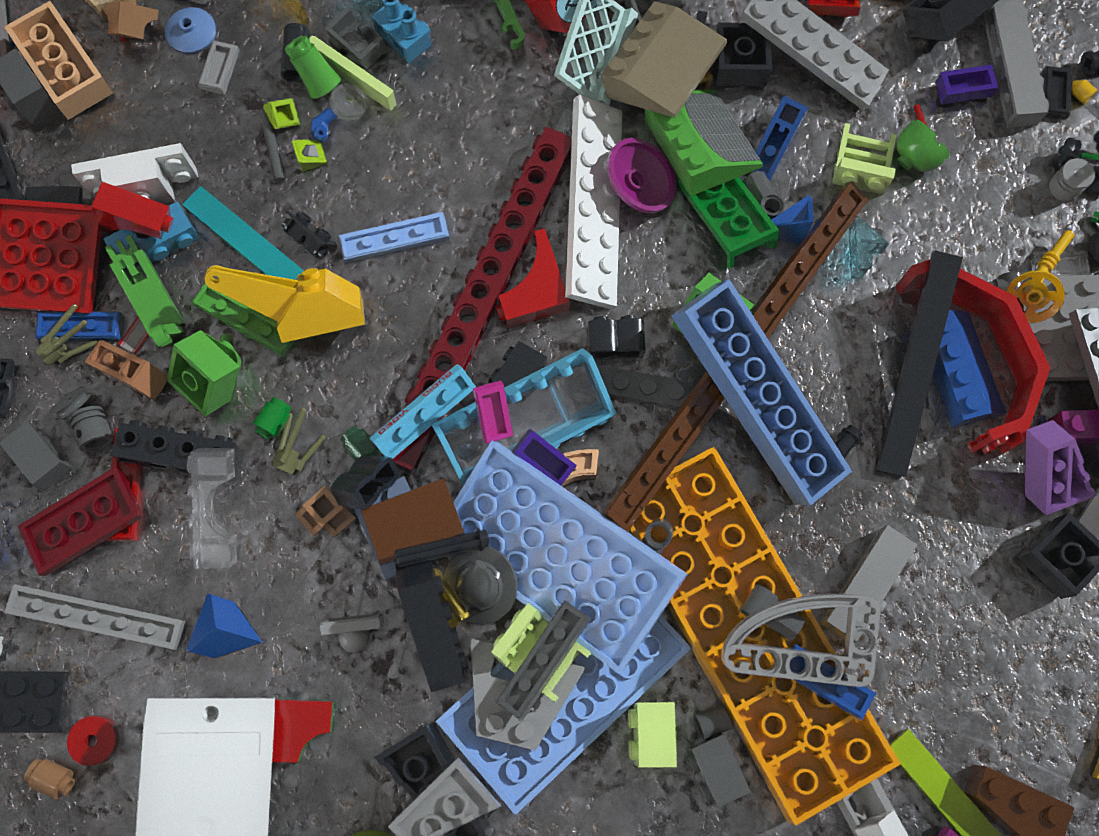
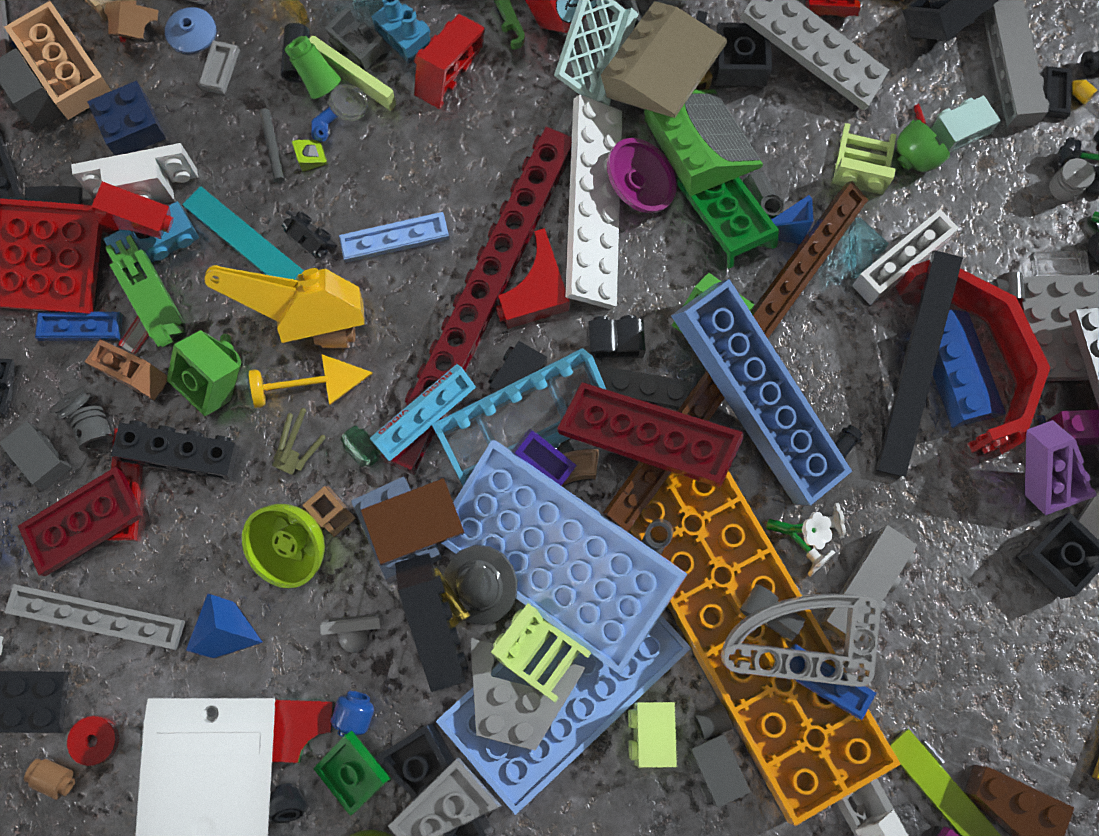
olive plant [35,304,98,365] -> none
clear arch [187,448,237,568] -> none
bright green tile [191,283,296,358] -> none
green brick [252,397,292,440] -> none
lime slope [263,98,300,129] -> none
black brick [330,454,399,510] -> none
black axle [394,528,489,567] -> none
dark pink tile [473,380,513,444] -> none
dark grey tile [496,601,591,721] -> none
blue slope [752,96,808,181] -> none
dark purple piece [935,65,998,104] -> none
yellow dish [1006,230,1075,323] -> none
none -> dark blue brick [87,80,166,156]
none -> lime piece [242,504,325,588]
none -> yellow piece [249,354,372,409]
none -> black cone [269,783,308,823]
none -> medium nougat brick [313,327,356,348]
none -> green plate [313,731,390,816]
none -> blue head [331,691,374,737]
none -> red wedge [414,14,485,109]
none -> dark red plate [557,382,743,488]
none -> white plant [766,503,846,577]
none -> white brick [852,209,959,305]
none -> dark grey piece [921,739,945,765]
none -> light aqua brick [931,95,1000,153]

